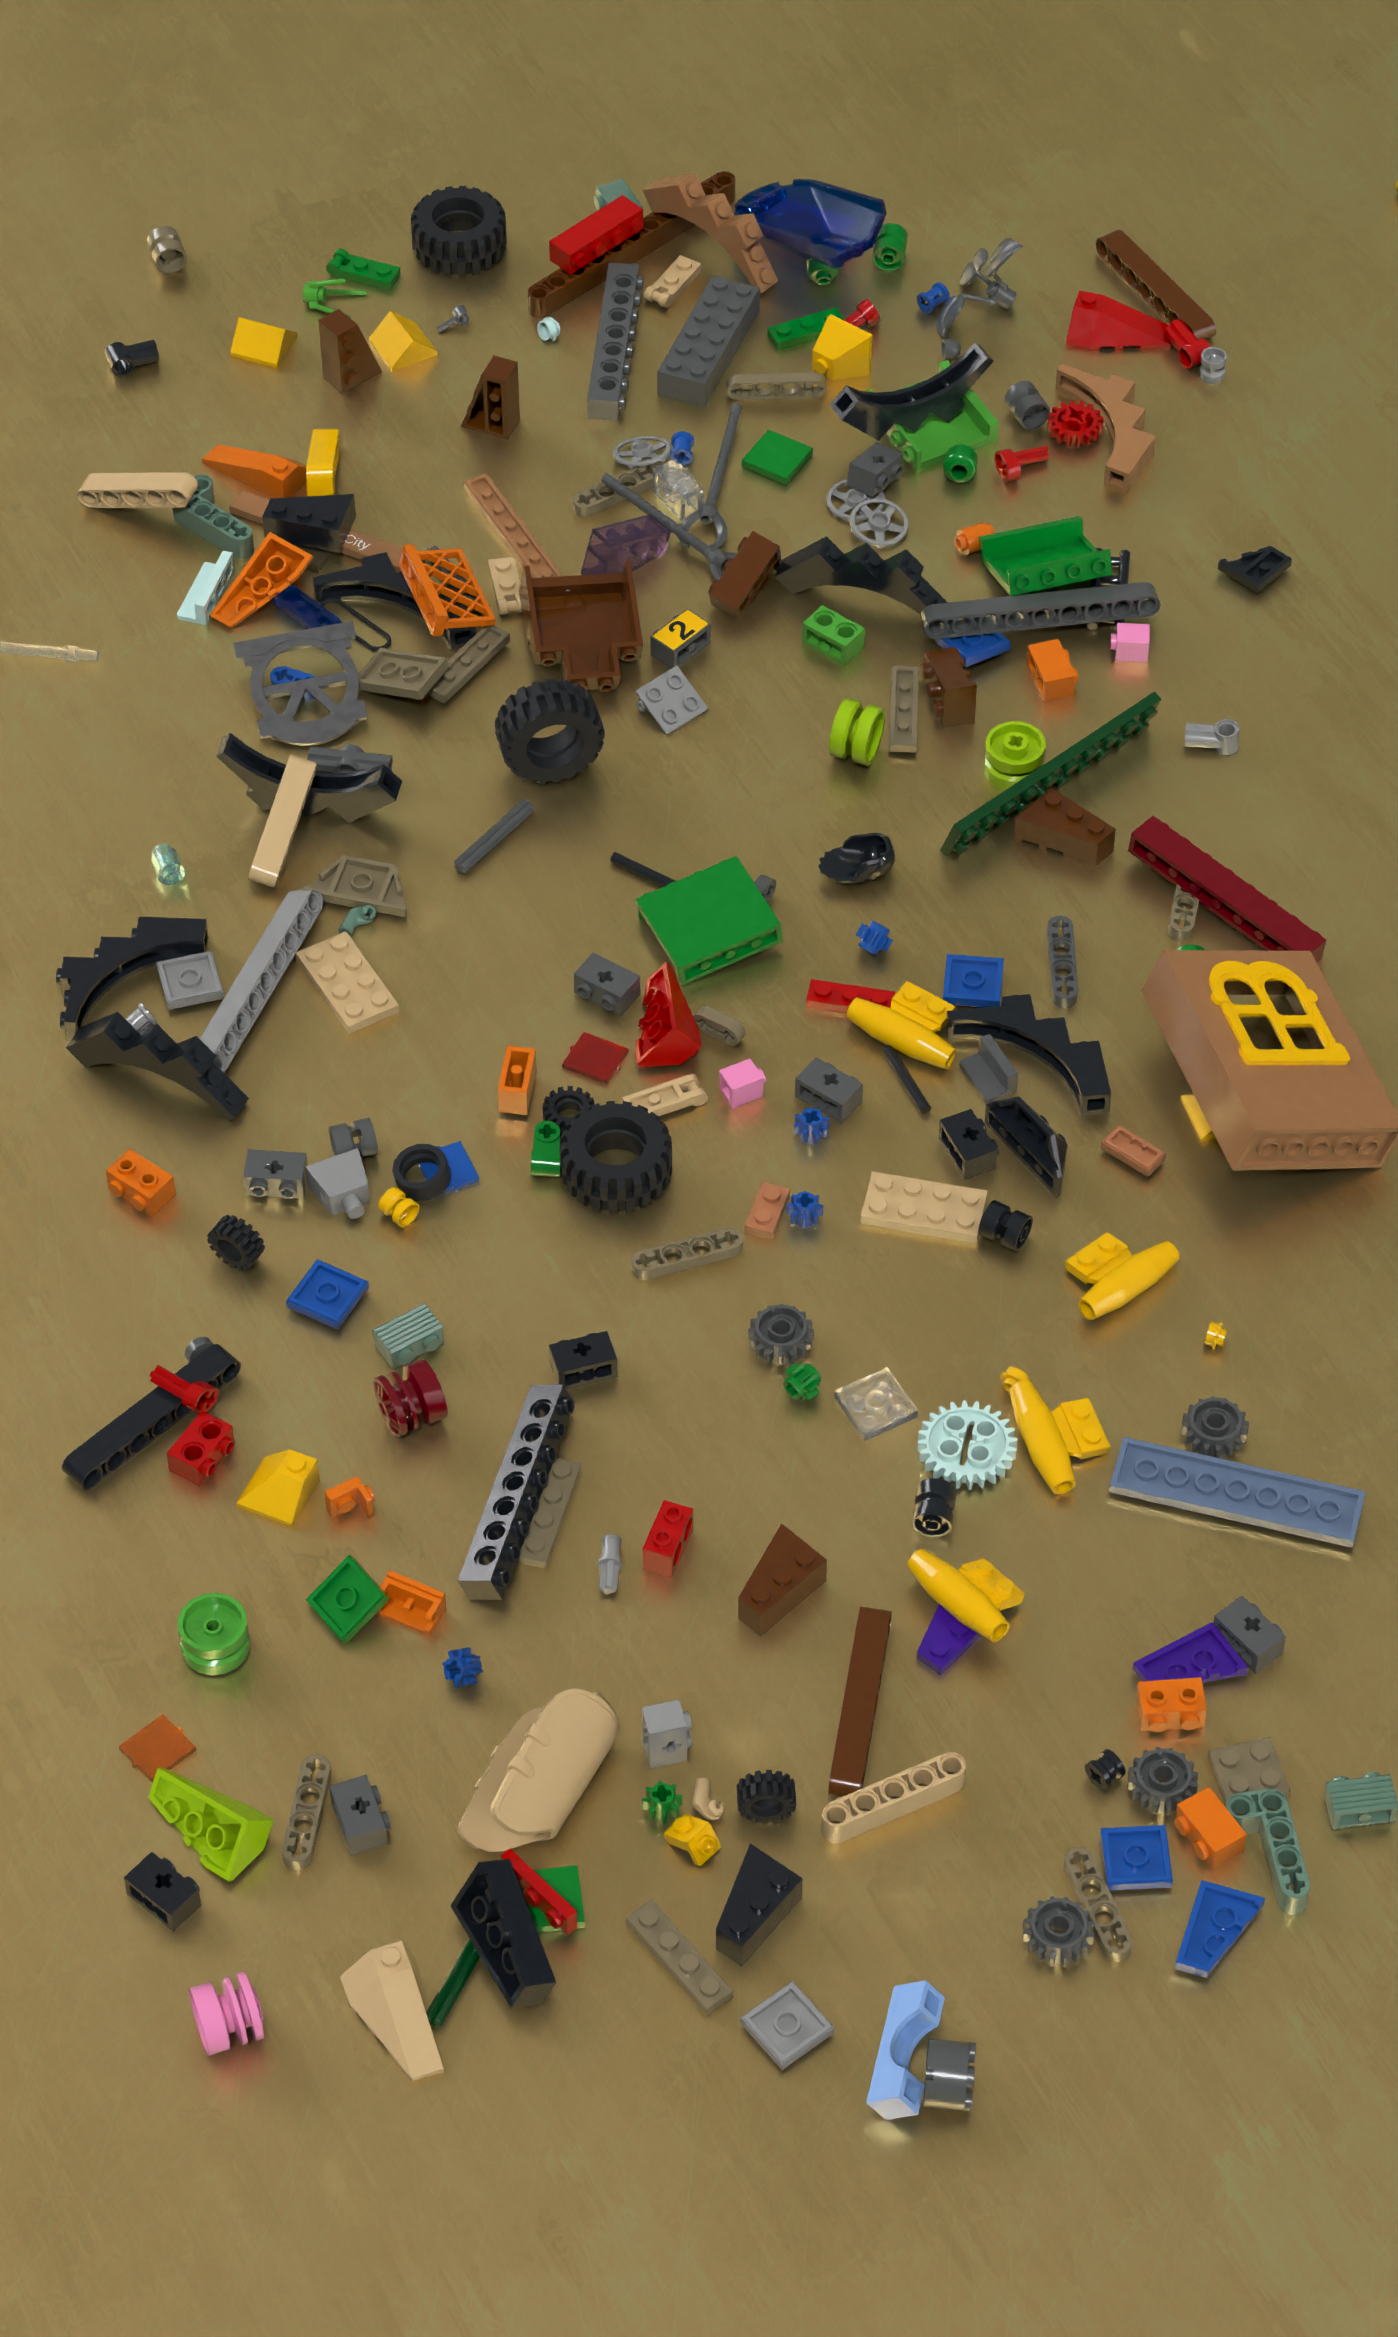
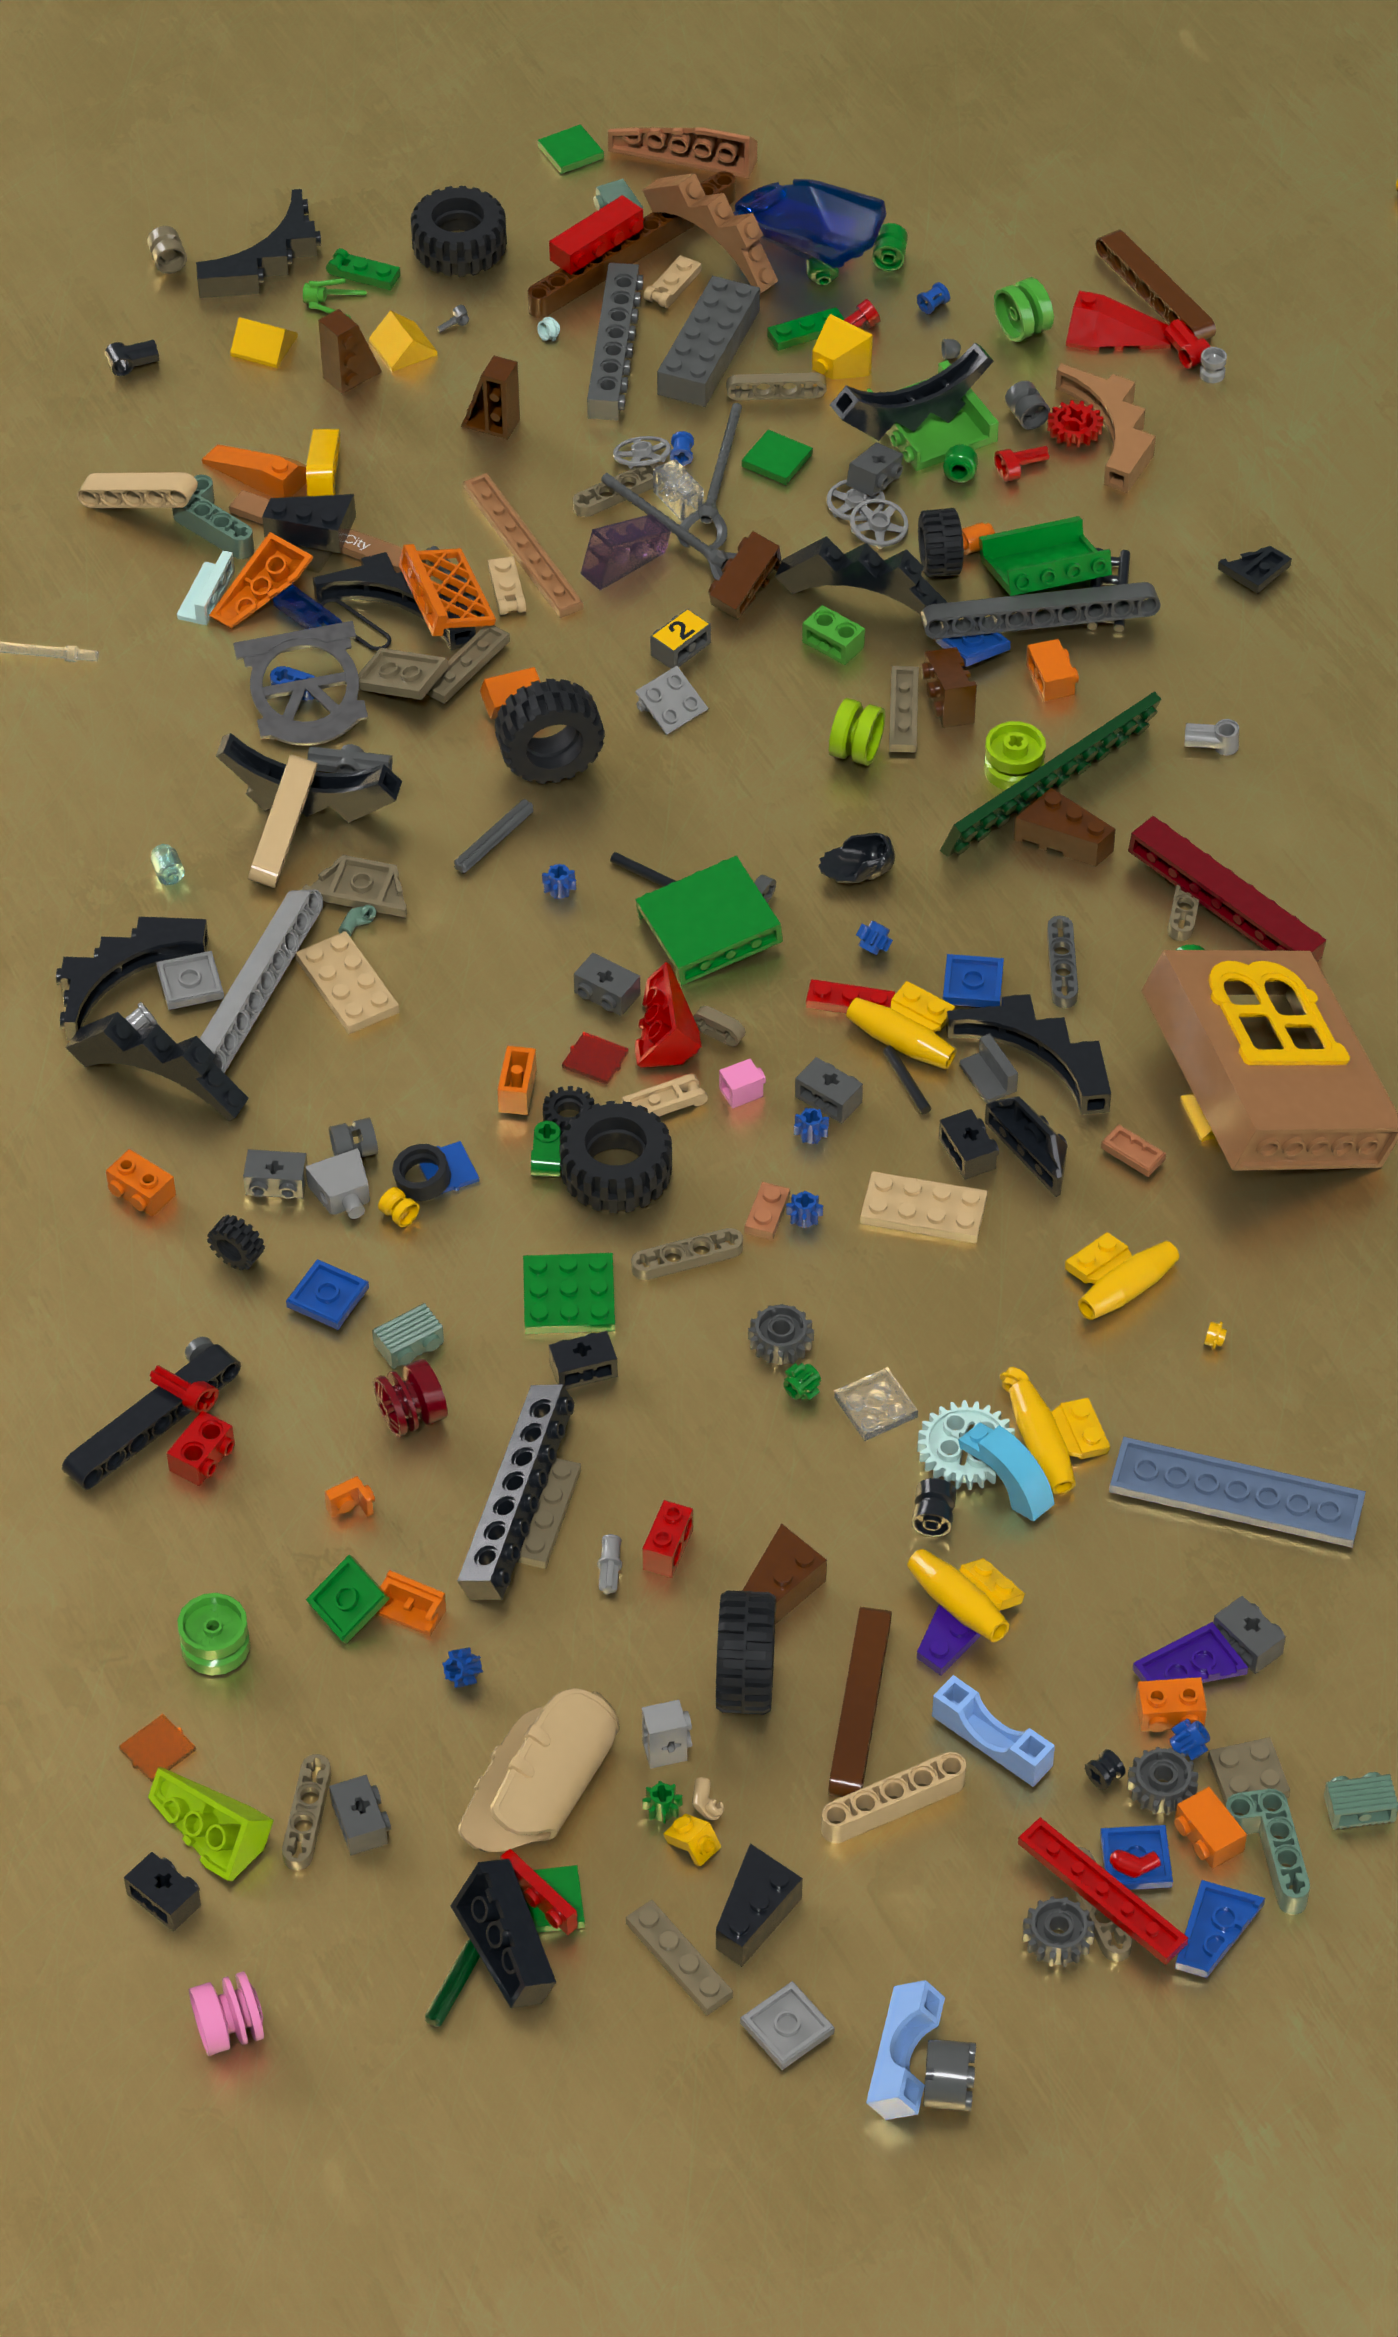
yellow slope [236,1449,320,1527] -> none
tan wedge [340,1940,444,2082] -> none
reddish brown panel [519,559,643,692] -> none
black tyre [737,1770,796,1823] -> none
dark grey plant [936,238,1023,338] -> none
black wheel [978,1200,1033,1251] -> none
bright pink brick [1110,623,1150,662] -> none
dark grey gear [1181,1397,1249,1458] -> none
none -> black arch [196,189,321,298]
none -> orange brick [480,667,541,720]
none -> green plate [523,1253,615,1334]
none -> green tile [538,124,604,174]
none -> blue gear [542,864,577,899]
none -> nougat wedge [608,127,757,179]
none -> black tyre [716,1590,776,1715]
none -> black tyre [918,508,964,577]
none -> light blue arch [932,1675,1055,1787]
none -> medium azure arch [958,1422,1055,1522]
none -> bright green wheel [994,277,1054,342]
none -> red plate [1018,1817,1188,1965]
none -> red arm [1110,1850,1161,1878]
none -> blue gear [1170,1718,1210,1760]

